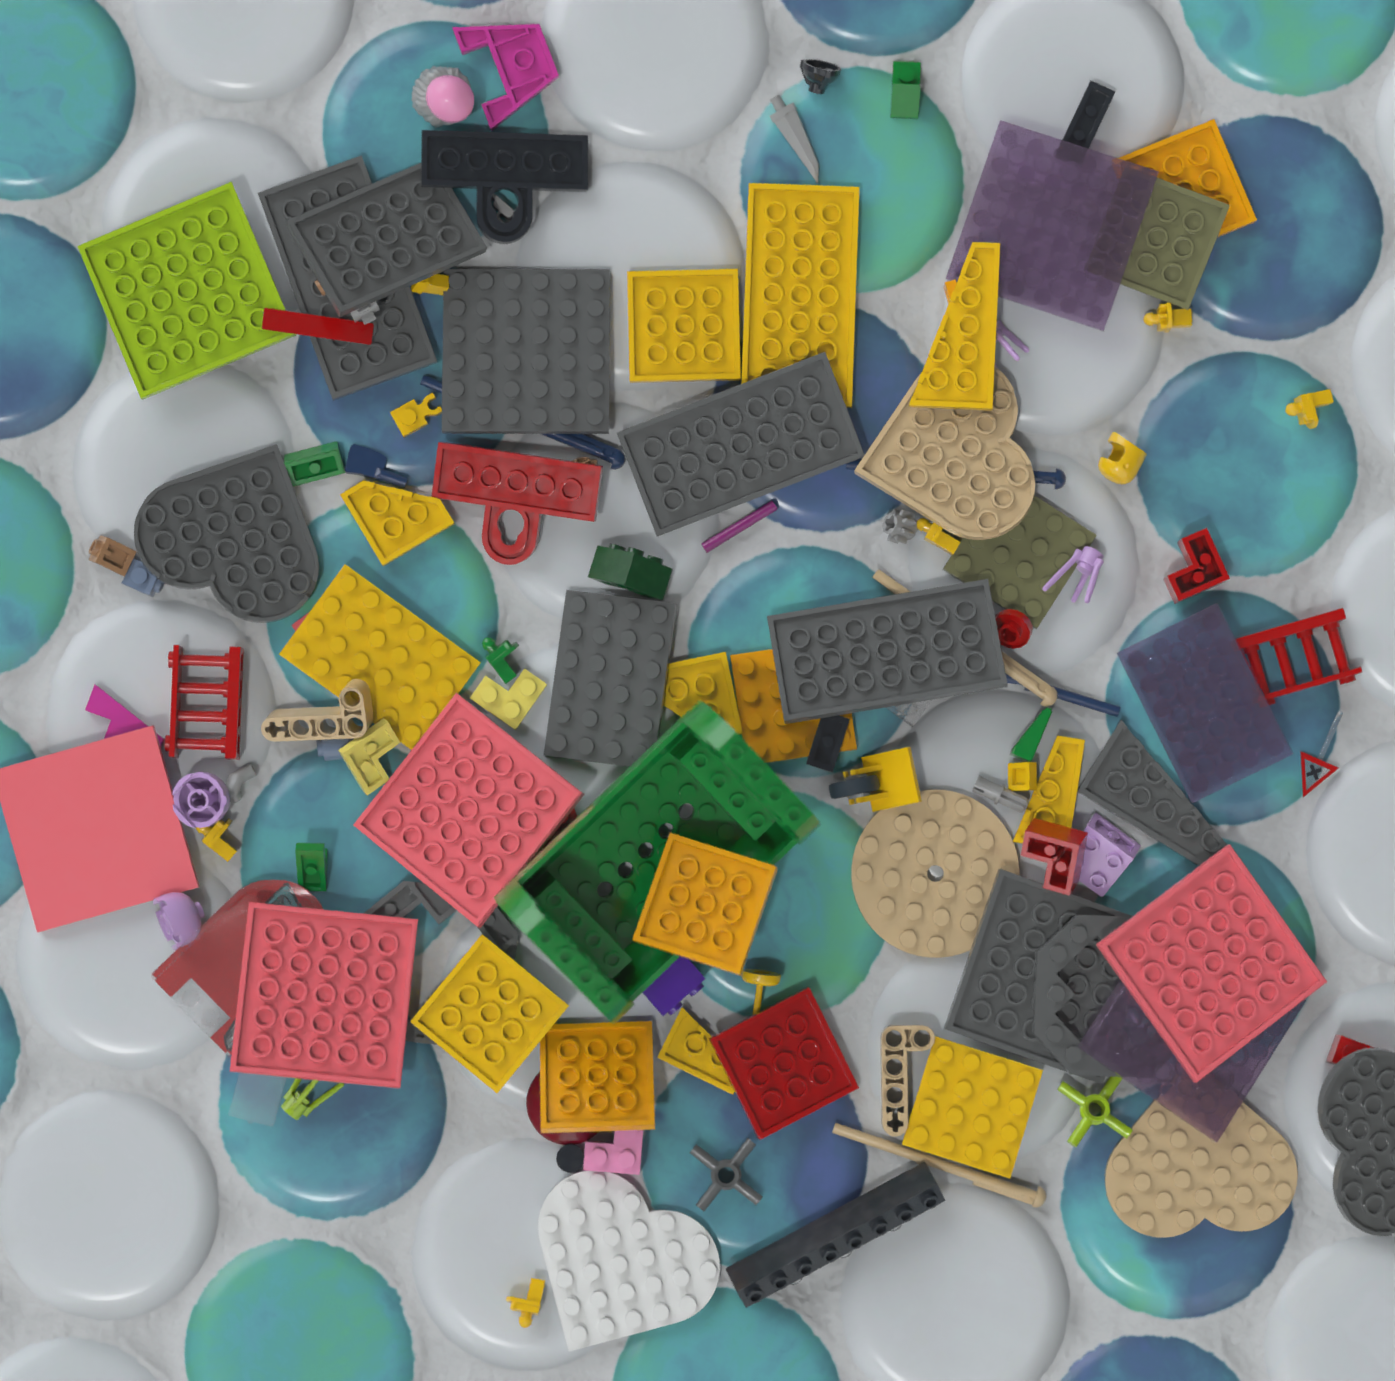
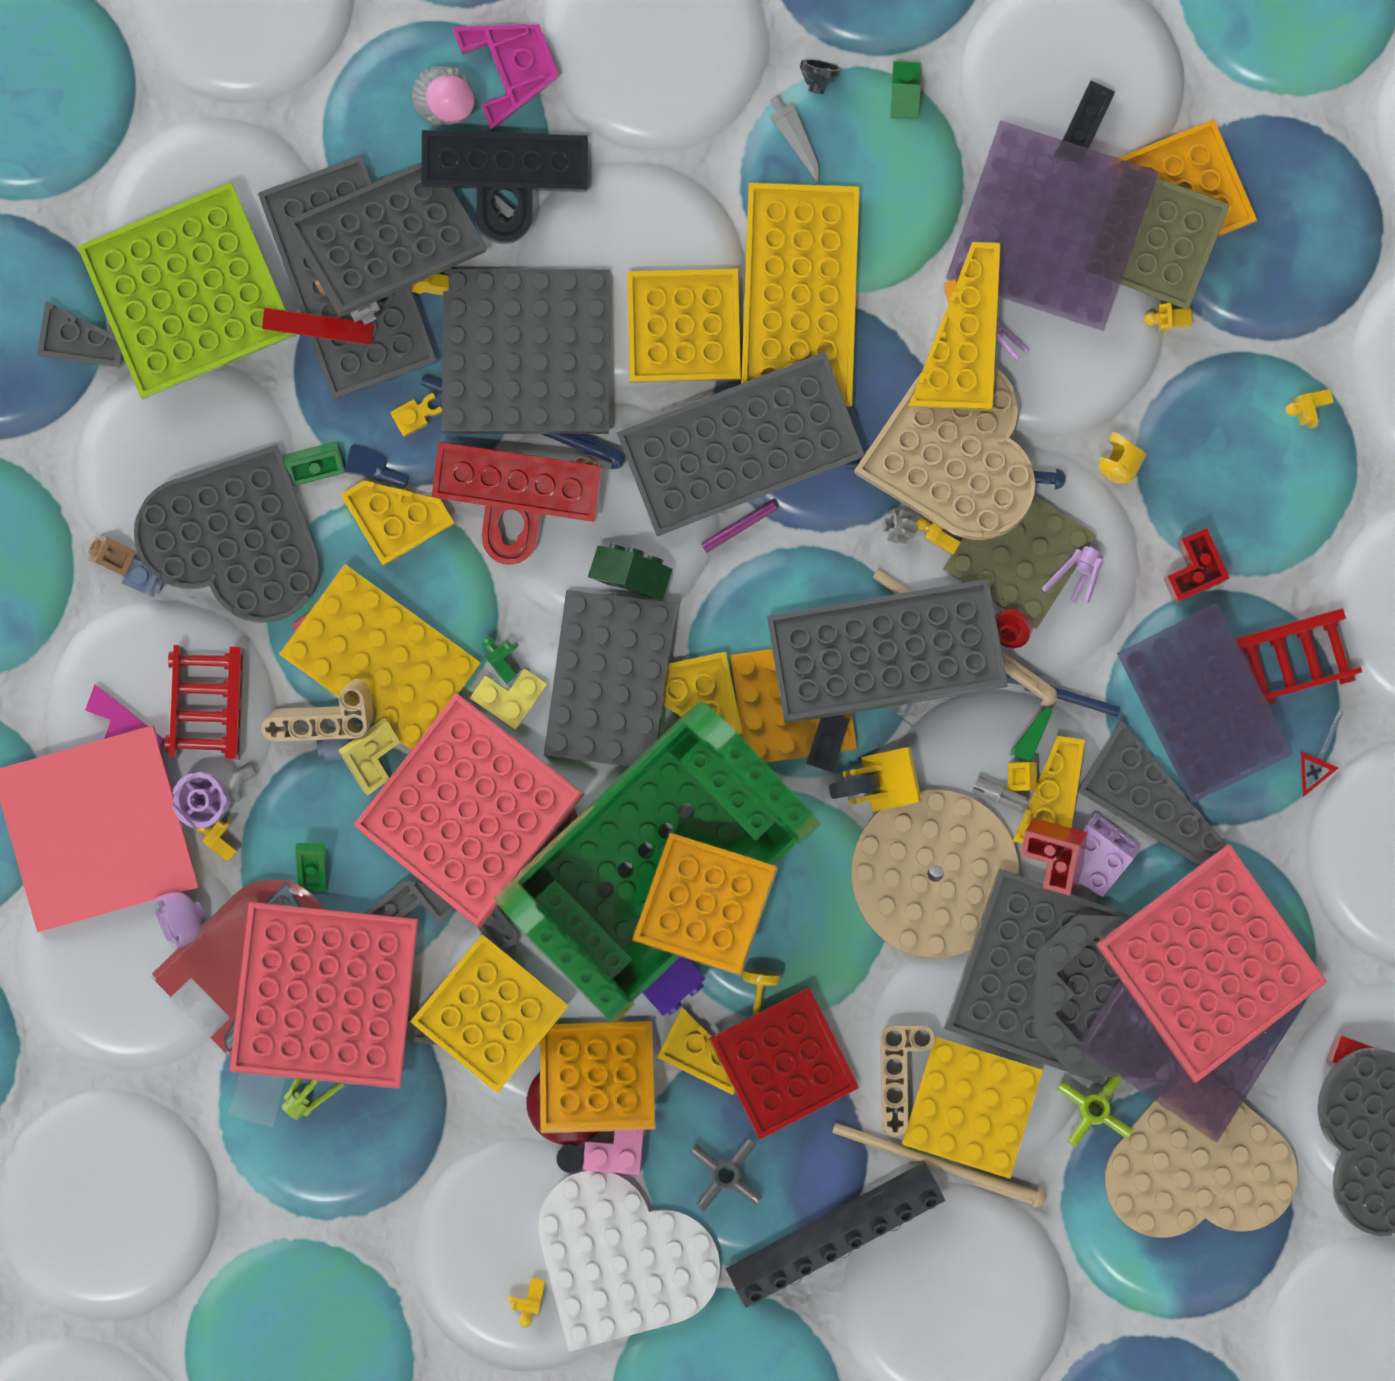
none -> dark grey wing [37,301,123,369]

